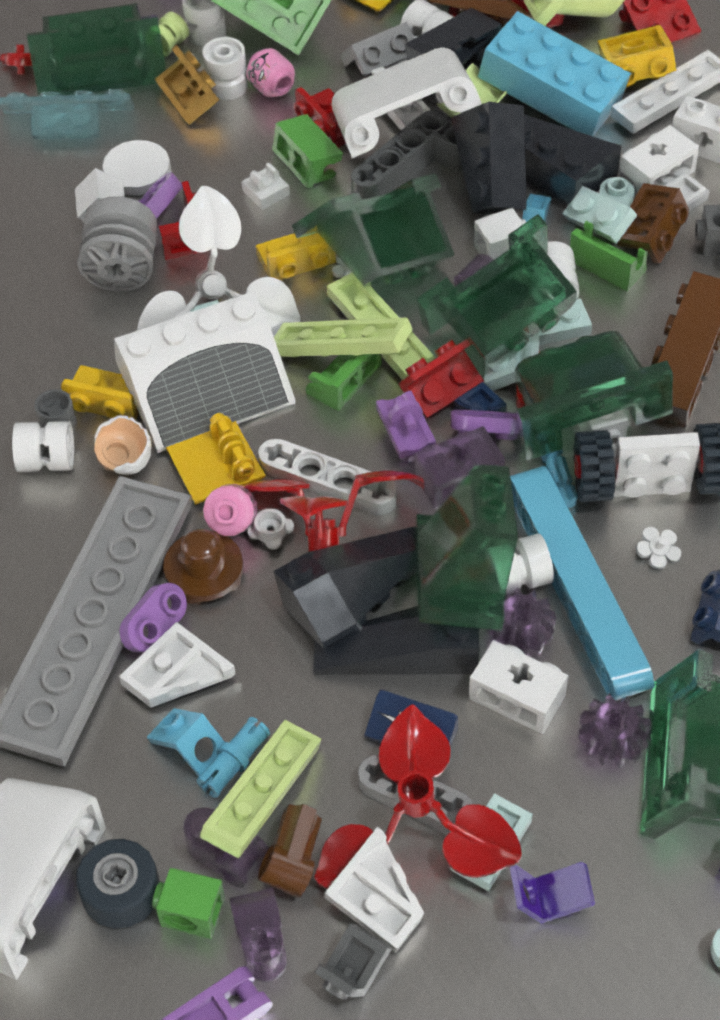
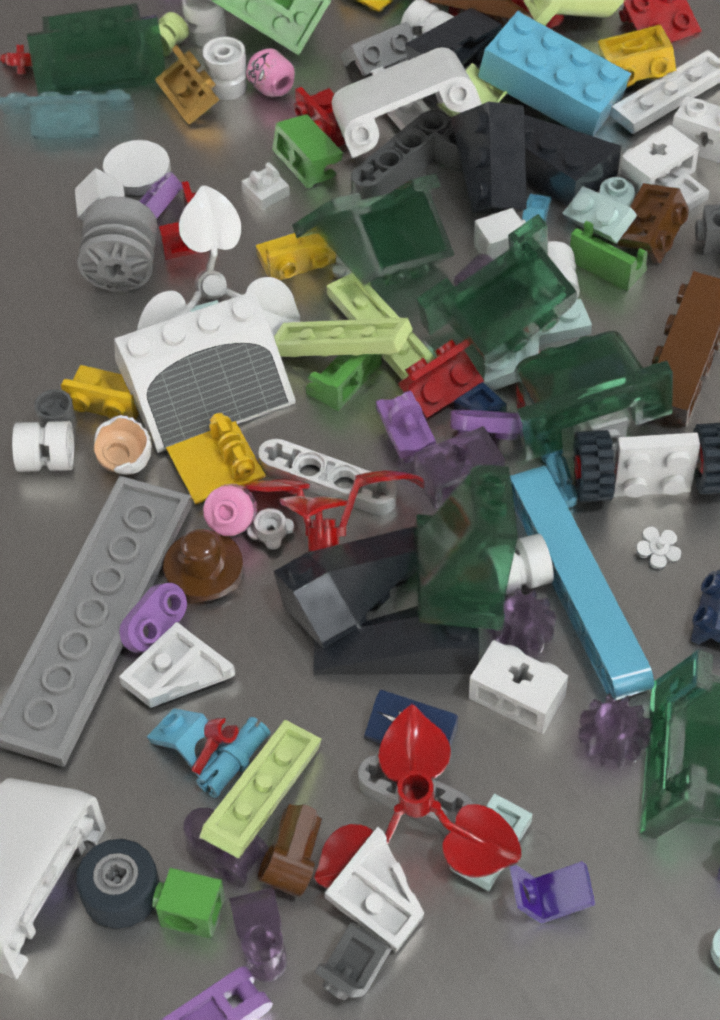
none -> red hand [191,718,239,775]

